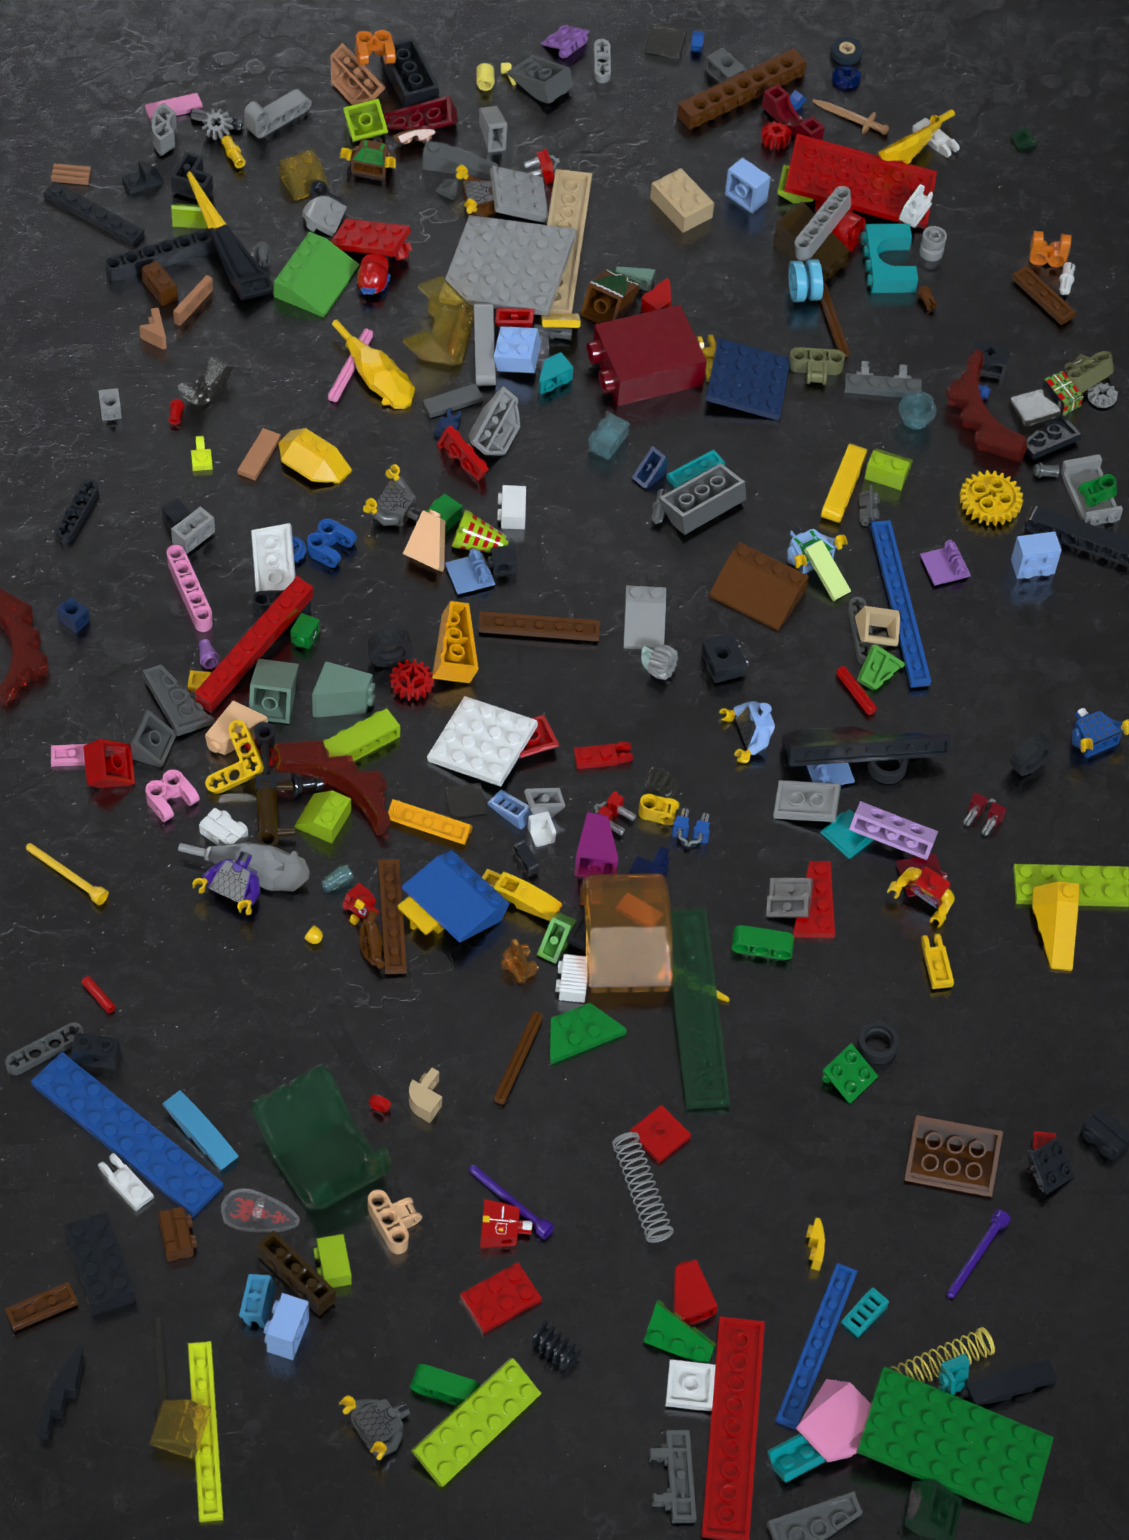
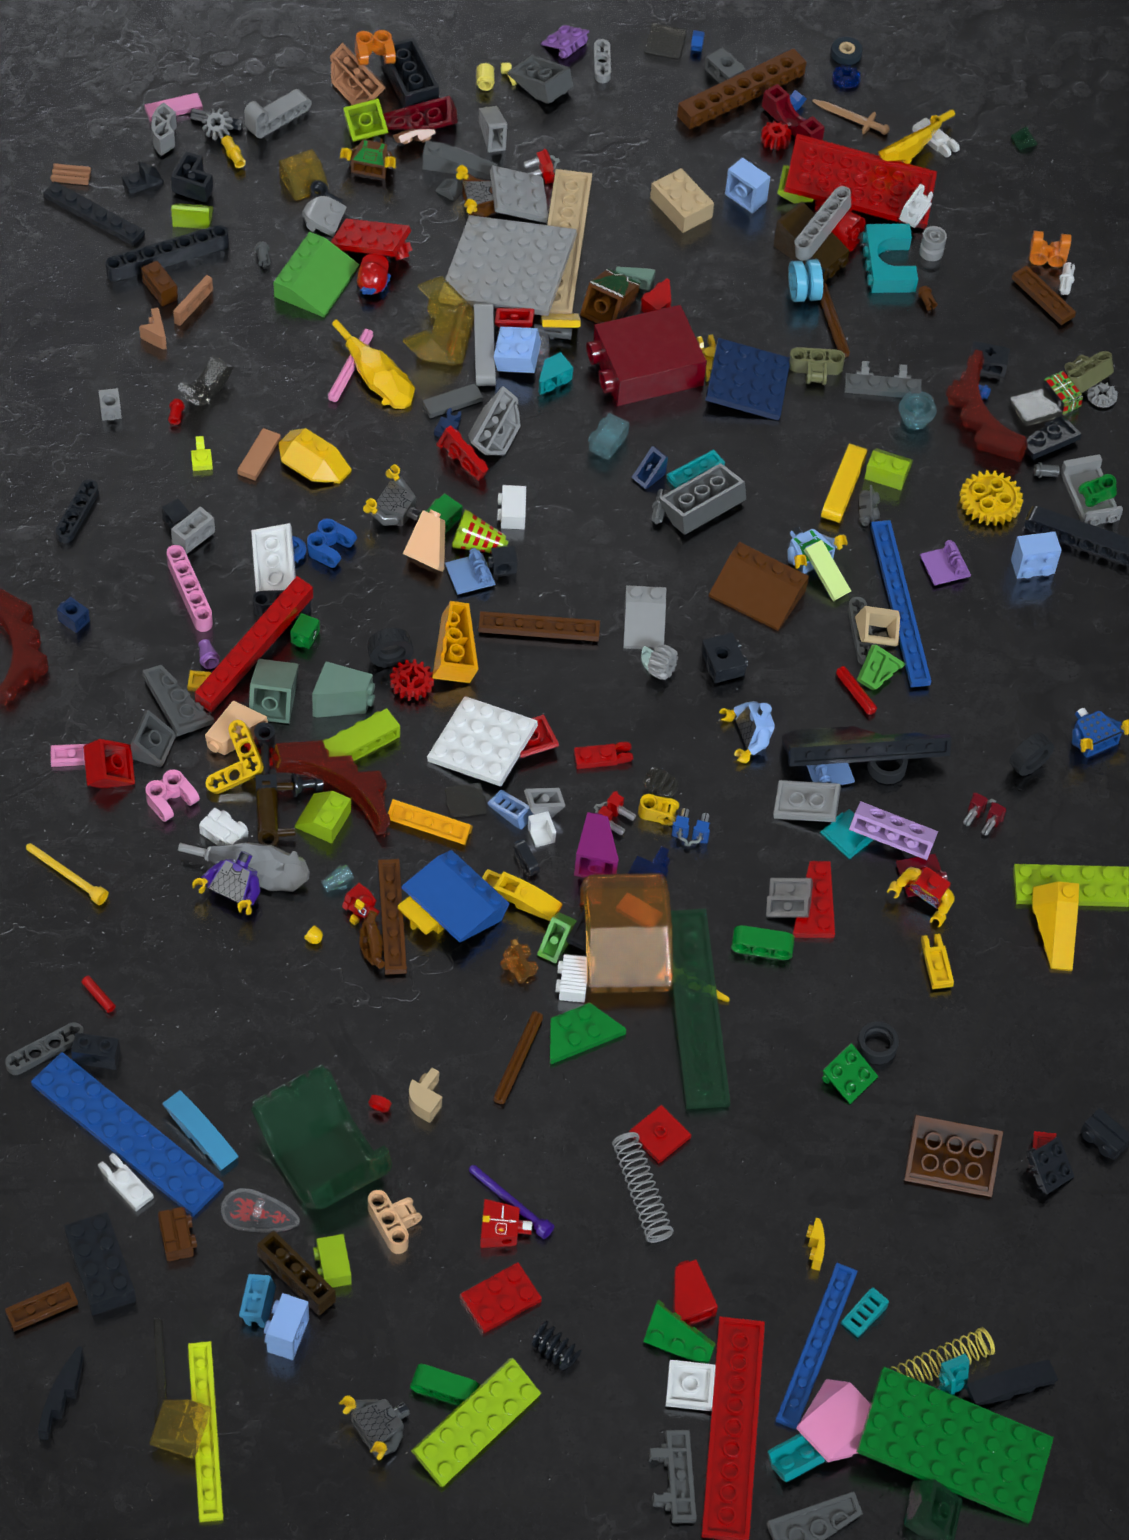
black plate [187,171,274,301] -> none
dark purple piece [947,1209,1011,1298] -> none

